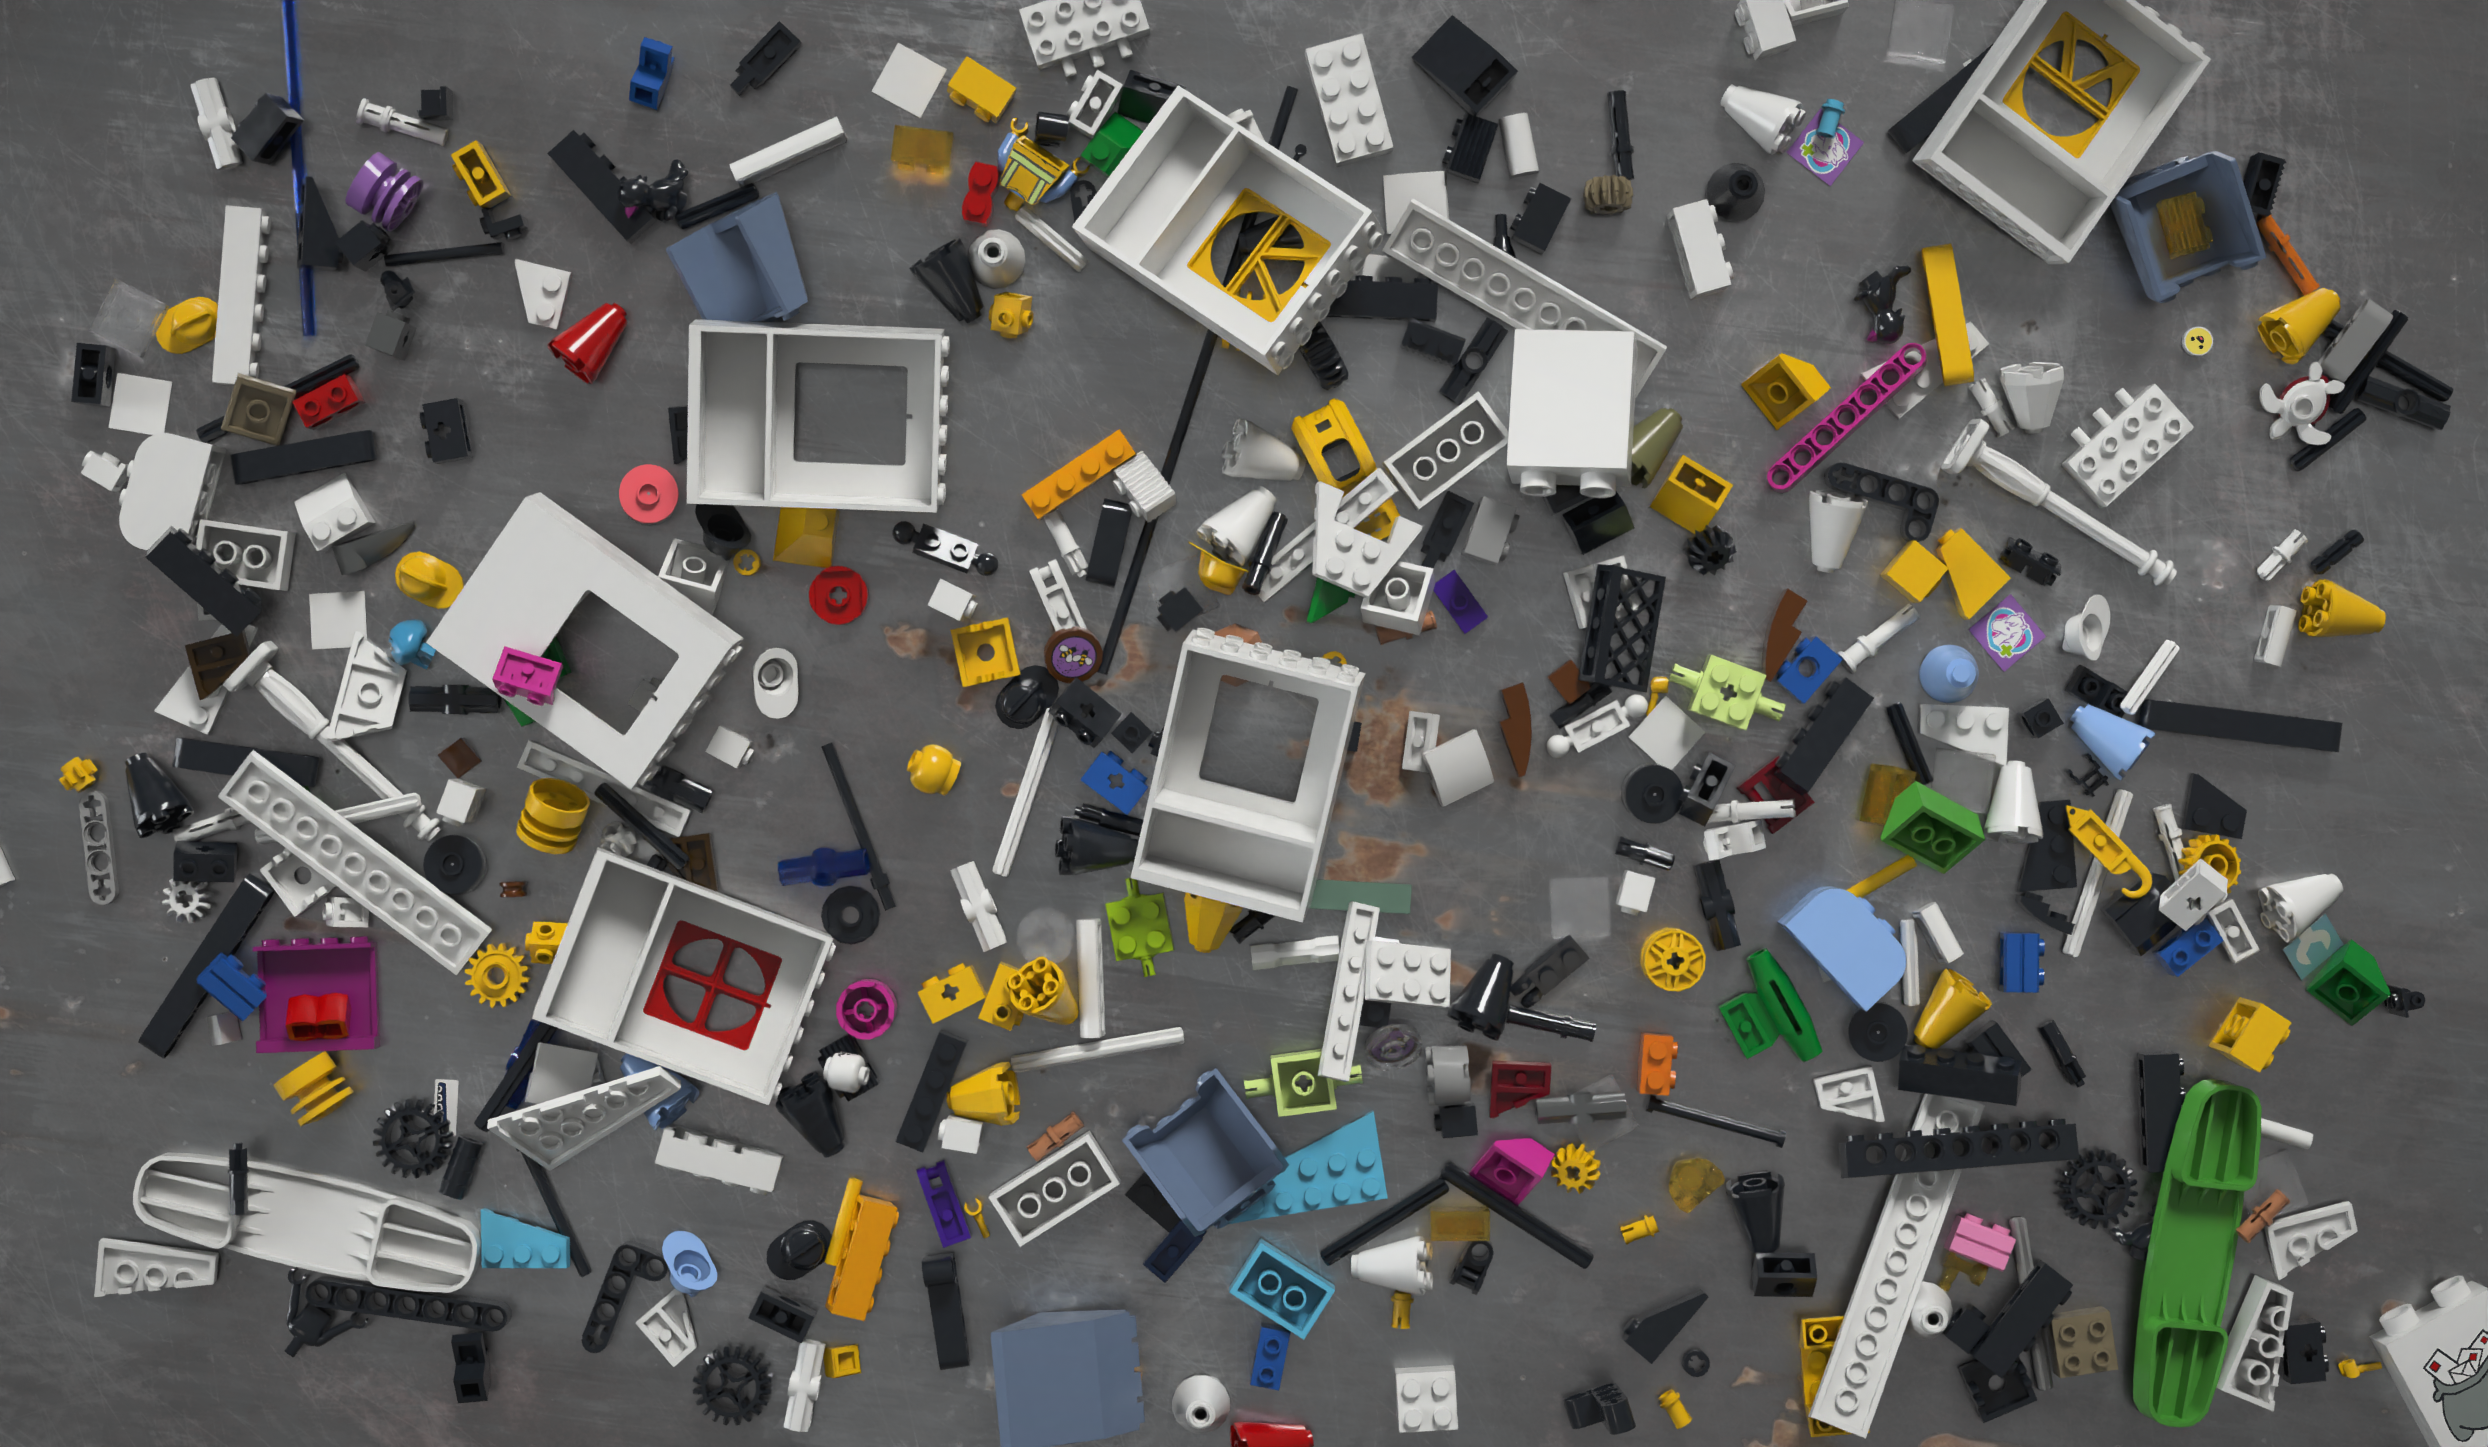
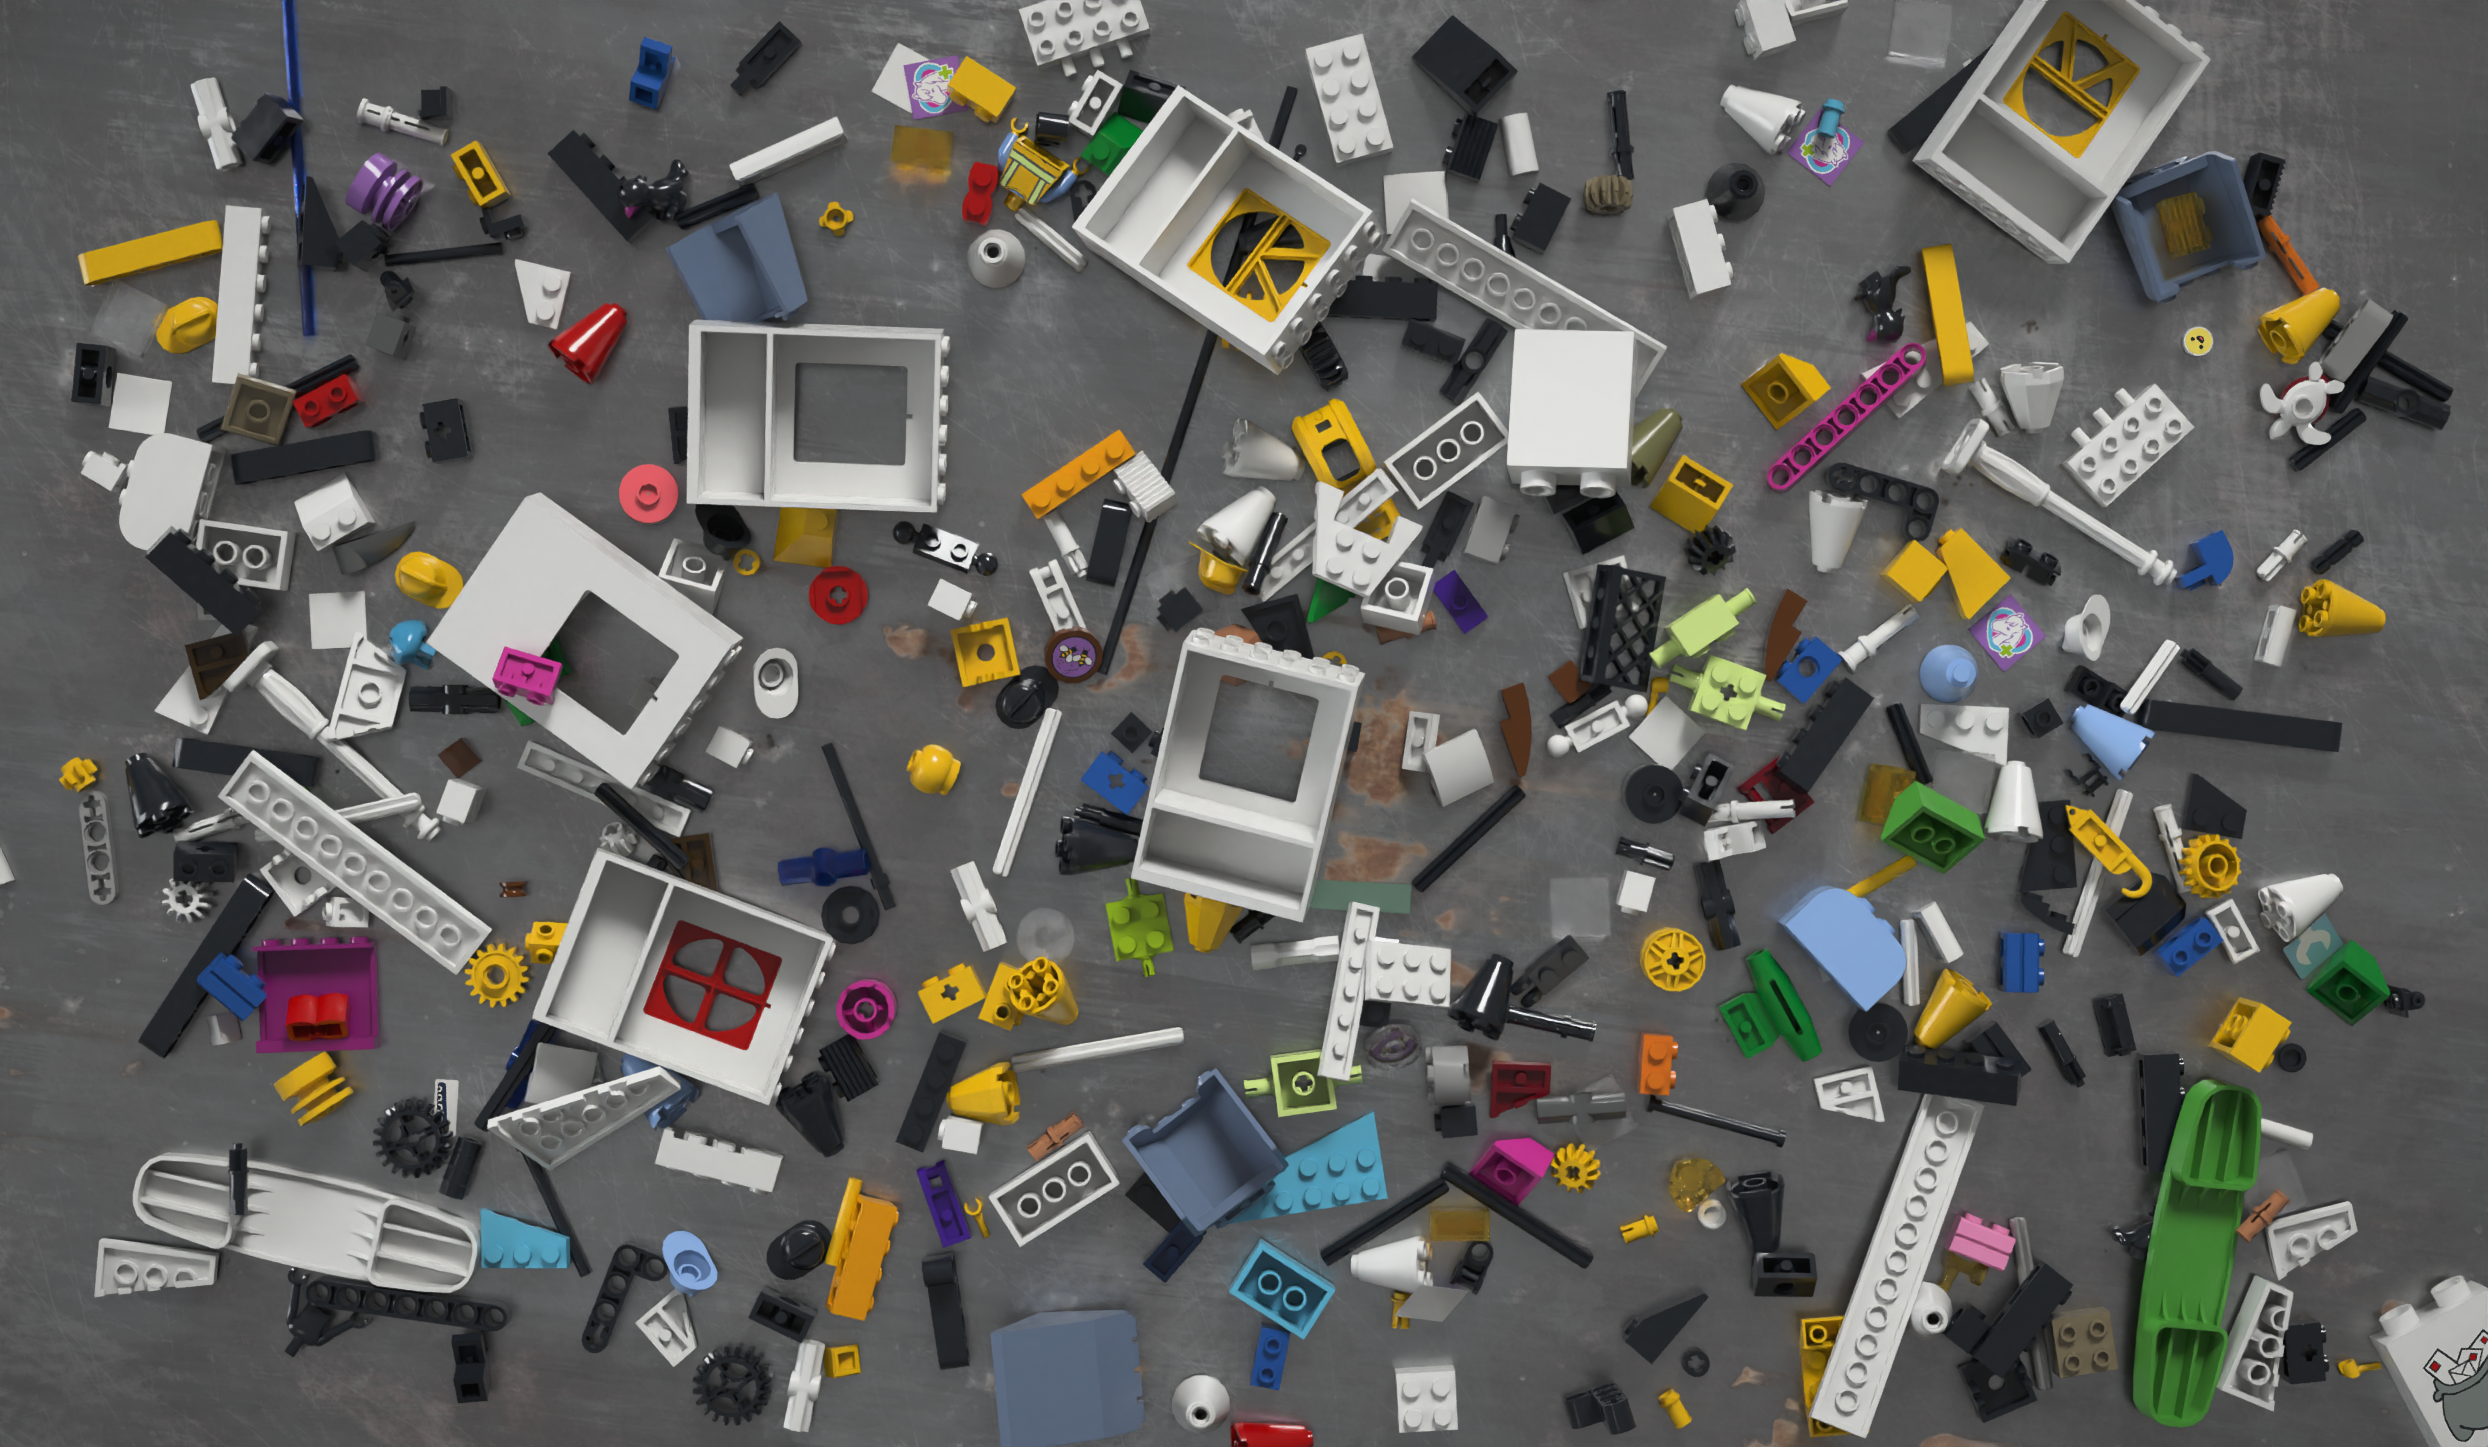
black piece [423,835,487,895] -> none
yellow wheel [516,778,590,854] -> none
white head [823,1051,870,1093] -> none
black cone [909,238,984,323] -> none
yellow brick [989,292,1034,338] -> none
black brick [1048,677,1122,748] -> none
white brick [1076,918,1106,1038] -> none
black brick [1838,1118,2079,1179] -> none
black gear [2057,1149,2138,1229] -> none
white brick [2159,859,2228,931] -> none
none -> yellow beam [77,220,223,286]
none -> yellow plate [819,201,854,237]
none -> sticker [903,55,968,120]
none -> black wing [1241,594,1315,660]
none -> white sticker [1394,1284,1468,1322]
none -> black axle [1411,785,1526,893]
none -> yellowish green brick [1649,588,1757,669]
none -> white tile [1697,1199,1728,1230]
none -> black hinge [2094,993,2136,1057]
none -> blue brick [2174,530,2234,591]
none -> black piece [2179,648,2243,700]
none -> black tile [2275,1043,2307,1073]

